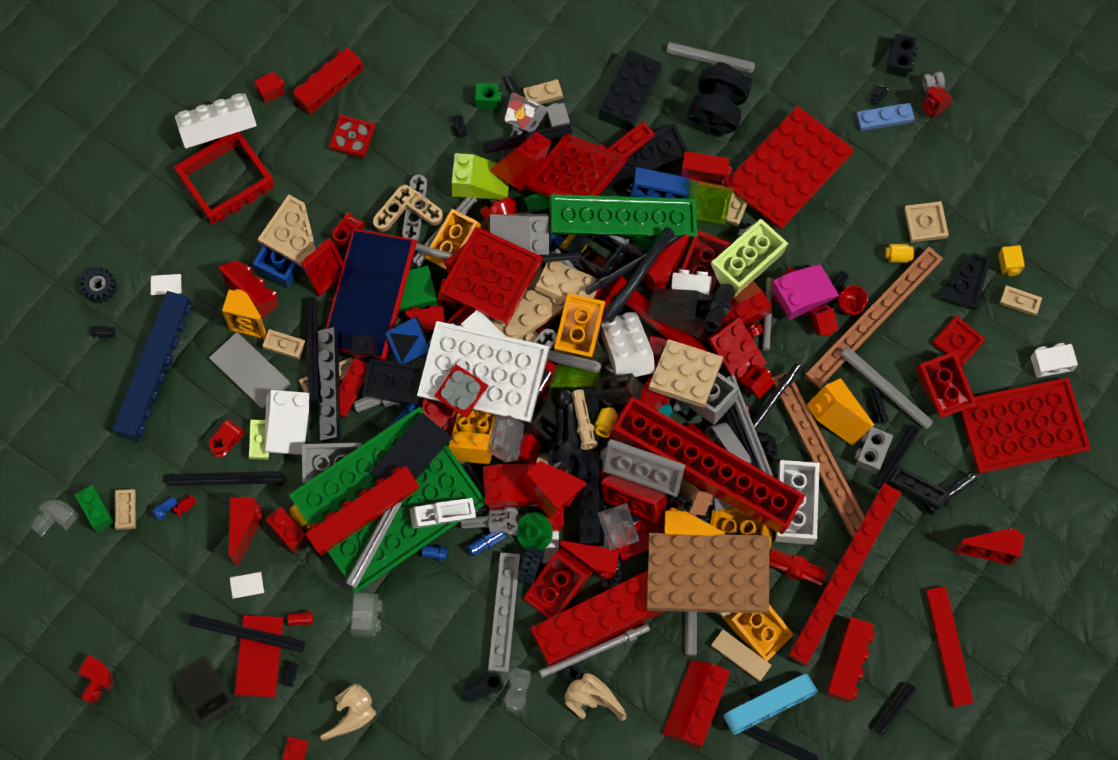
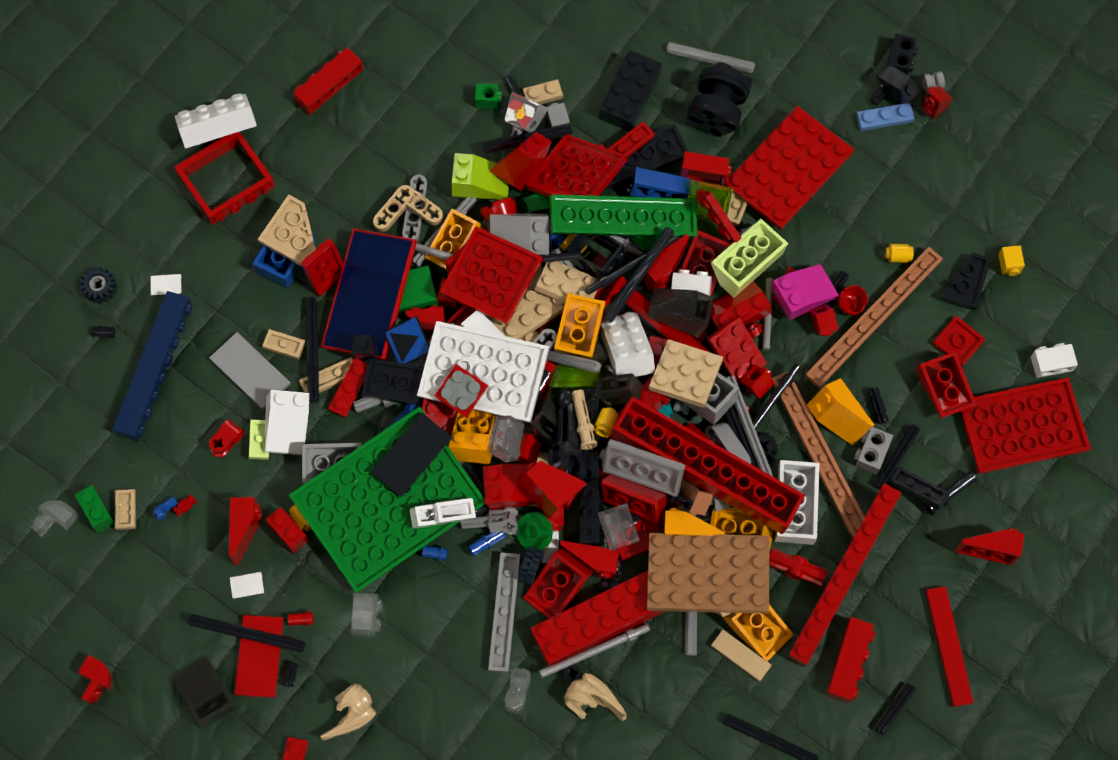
black axle [167,472,284,486] -> none
red slope [219,260,279,319] -> none
light orange slope [222,289,267,339] -> none
red brick [254,71,285,104] -> none
red brick [306,466,421,556] -> none
black plate [318,327,341,442] -> none
red piece [329,114,376,159] -> none
red piece [332,212,365,249] -> none
light grey axle [346,502,402,588] -> none
black piece [453,115,467,138] -> none
black piece [463,672,503,703] -> none
red slope [662,660,731,750] -> none
black piece [703,283,735,332] -> none
medium azure beam [723,673,818,735] -> none
light grey axle [841,347,933,429] -> none
tan plate [904,201,949,243] -> none
tan plate [999,285,1042,317] -> none
none -> red plate [695,188,742,243]
none -> black slope [877,65,920,105]

